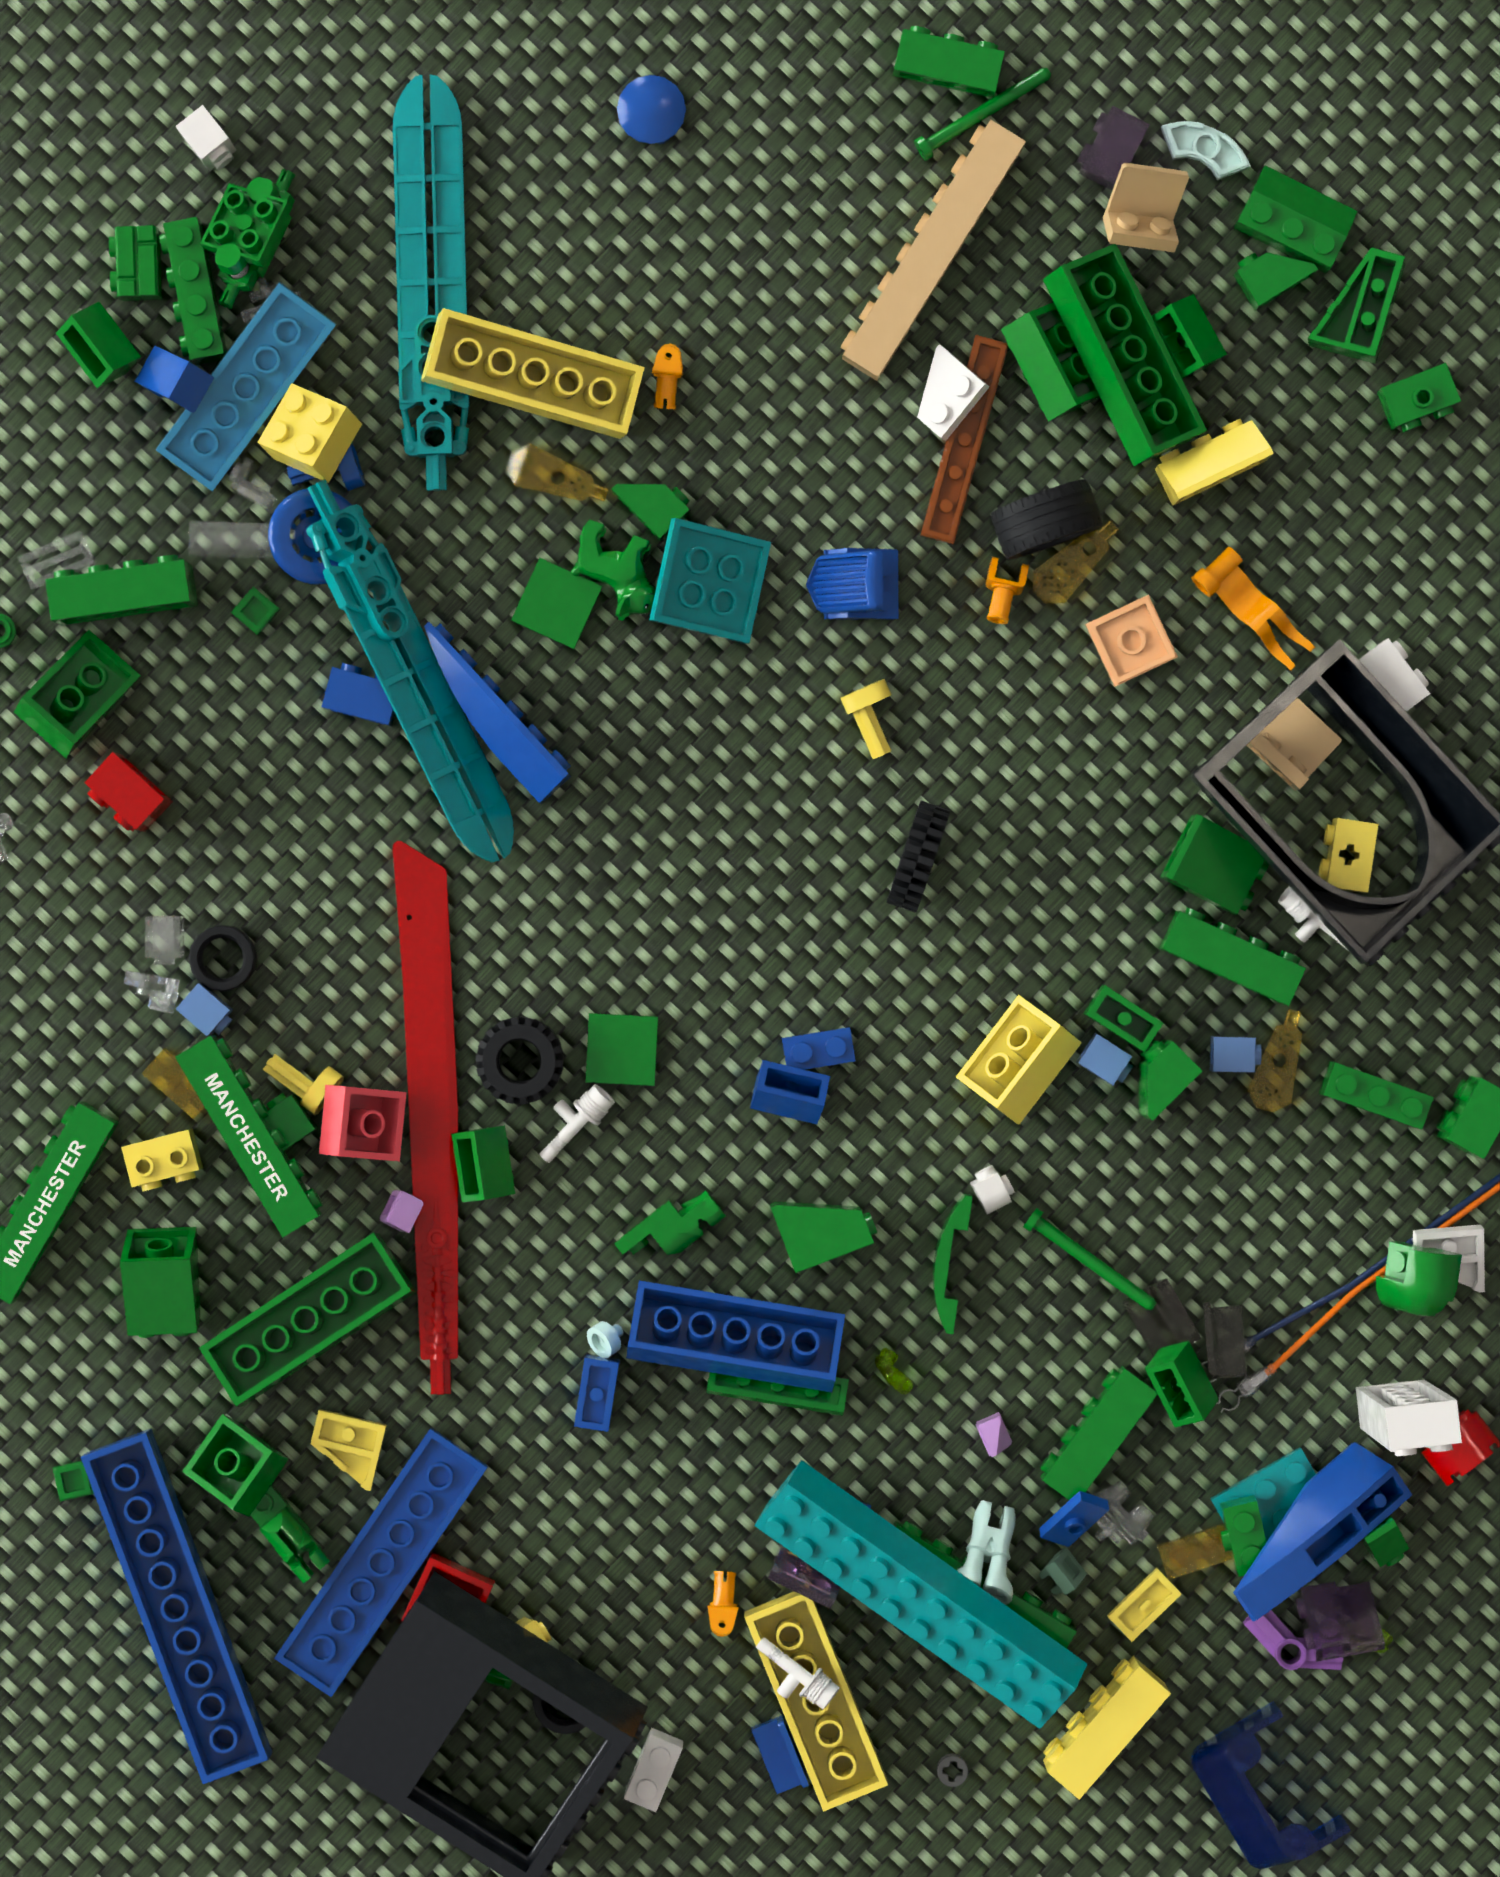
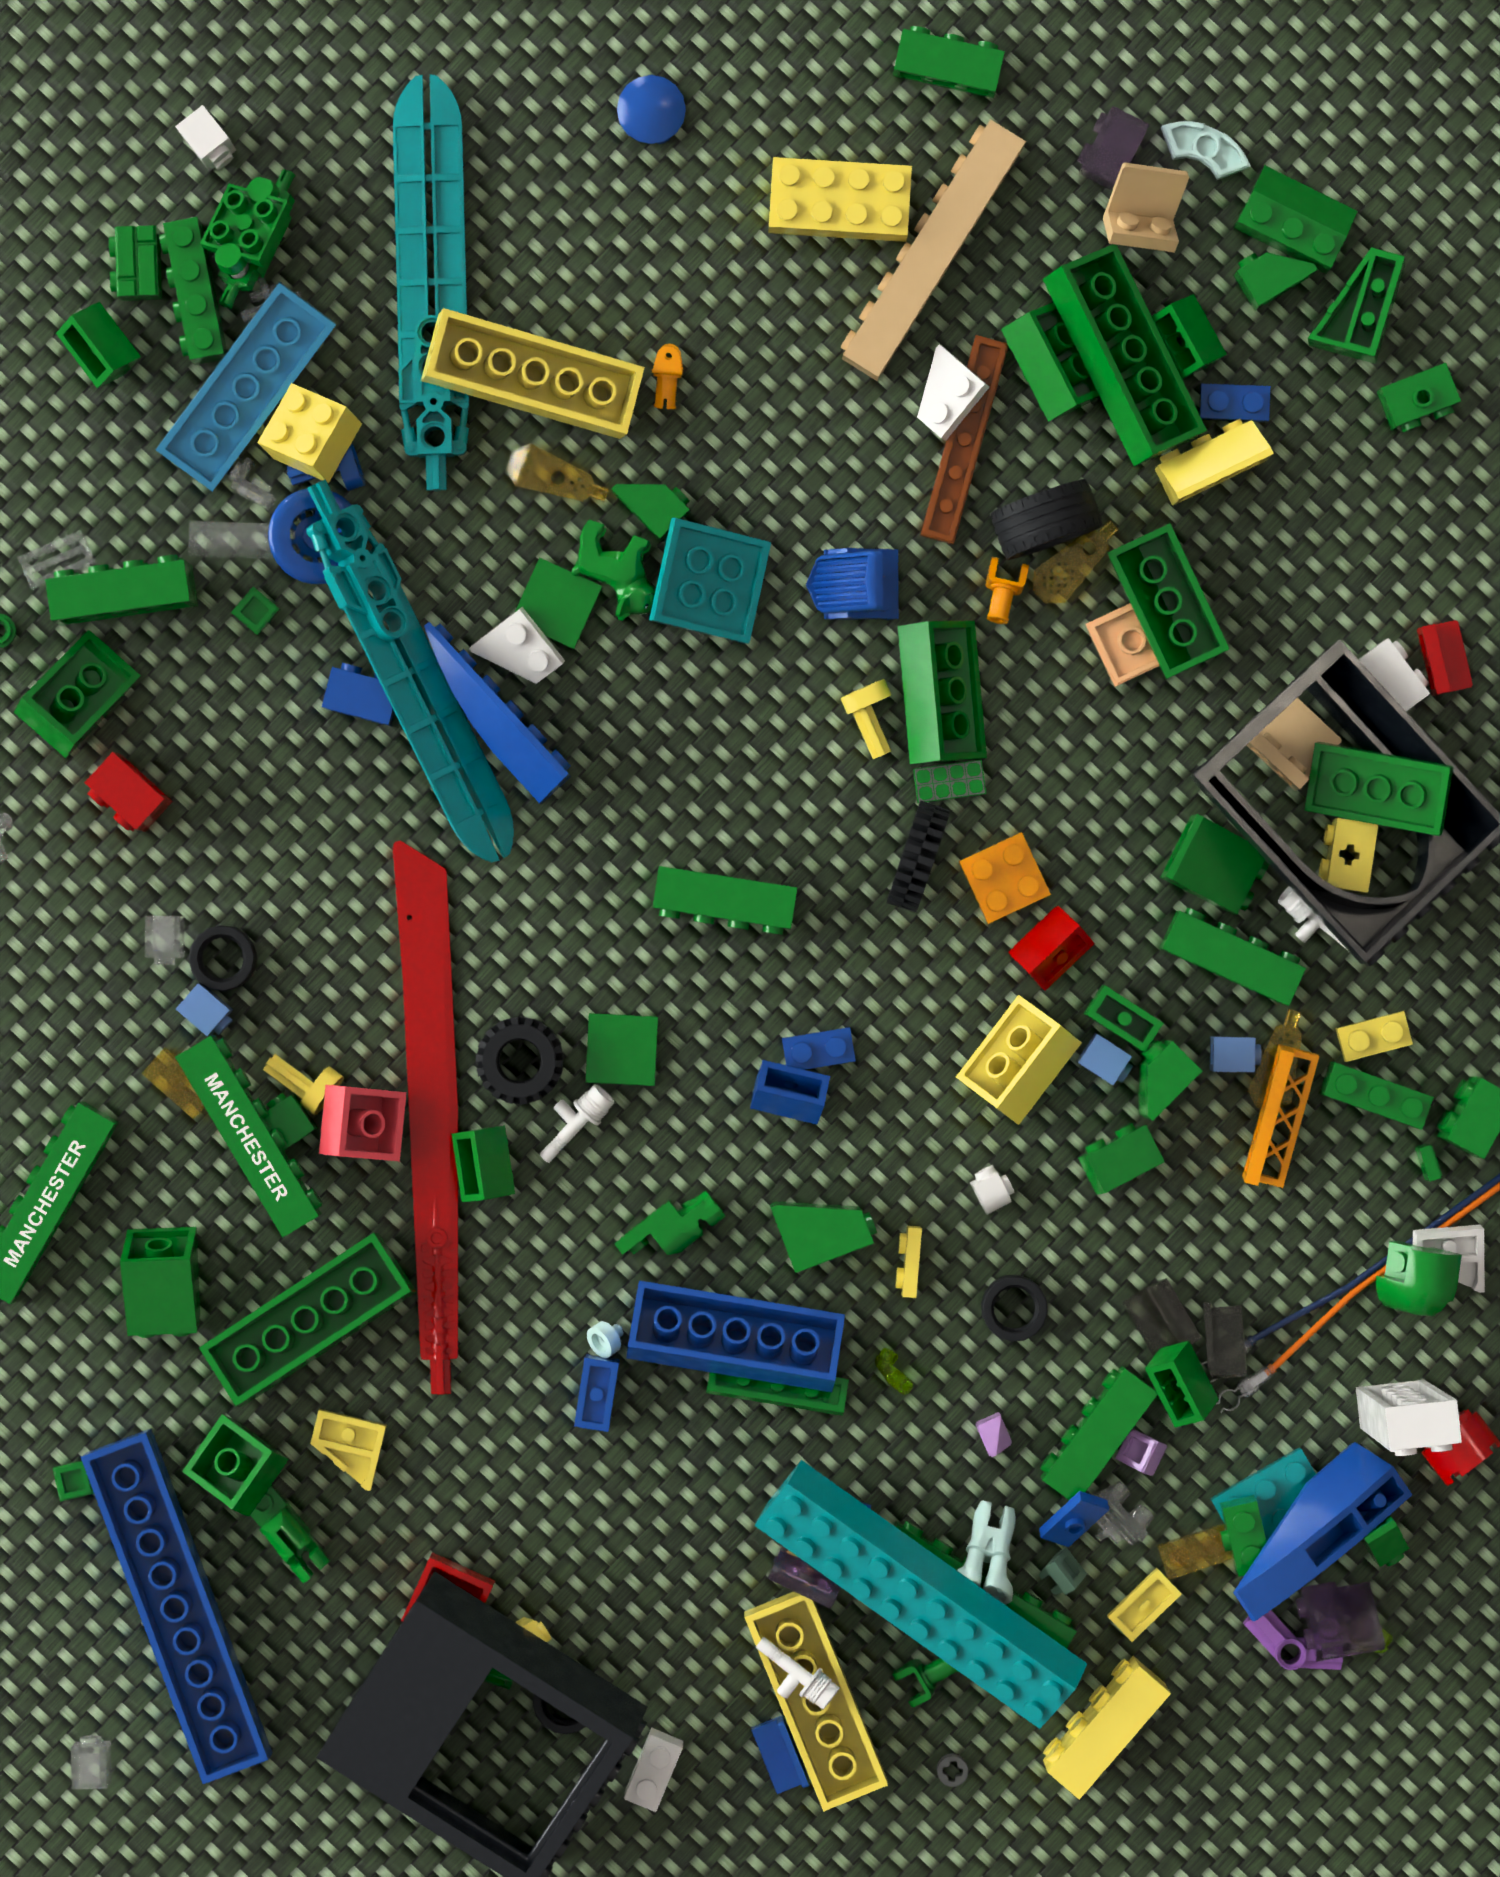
light yellow brick [121,1128,203,1192] -> none
clear bracket [123,970,180,1014] -> none
blue panel [134,346,214,413] -> none
blue plate [274,1428,488,1697] -> none
lavender slope [379,1190,423,1233] -> none
light orange piece [707,1571,739,1637] -> none
green bar [914,68,1051,161] -> none
green slope [933,1194,973,1334] -> none
green bar [1023,1208,1157,1310] -> none
light orange flag [1191,546,1315,671] -> none
clear blue windscreen [1191,1701,1351,1869] -> none
none -> clear brick [71,1735,112,1789]
none -> white wing [469,607,565,684]
none -> green brick [653,866,797,935]
none -> light yellow brick [768,157,912,242]
none -> green piece [892,1658,959,1708]
none -> light yellow plate [895,1225,922,1298]
none -> green slope [898,620,987,764]
none -> green tile [913,760,986,804]
none -> light orange plate [959,832,1051,924]
none -> black tyre [981,1274,1048,1342]
none -> red panel [1009,906,1095,991]
none -> green brick [1078,1123,1165,1195]
none -> green slope [1107,523,1229,679]
none -> lavender slope [1115,1429,1167,1476]
none -> blue plate [1199,383,1271,422]
none -> light orange fence [1242,1044,1320,1188]
none -> green plate [1304,741,1454,836]
none -> light yellow plate [1335,1011,1413,1062]
none -> green tile [1414,1143,1443,1182]
none -> red panel [1416,620,1473,696]

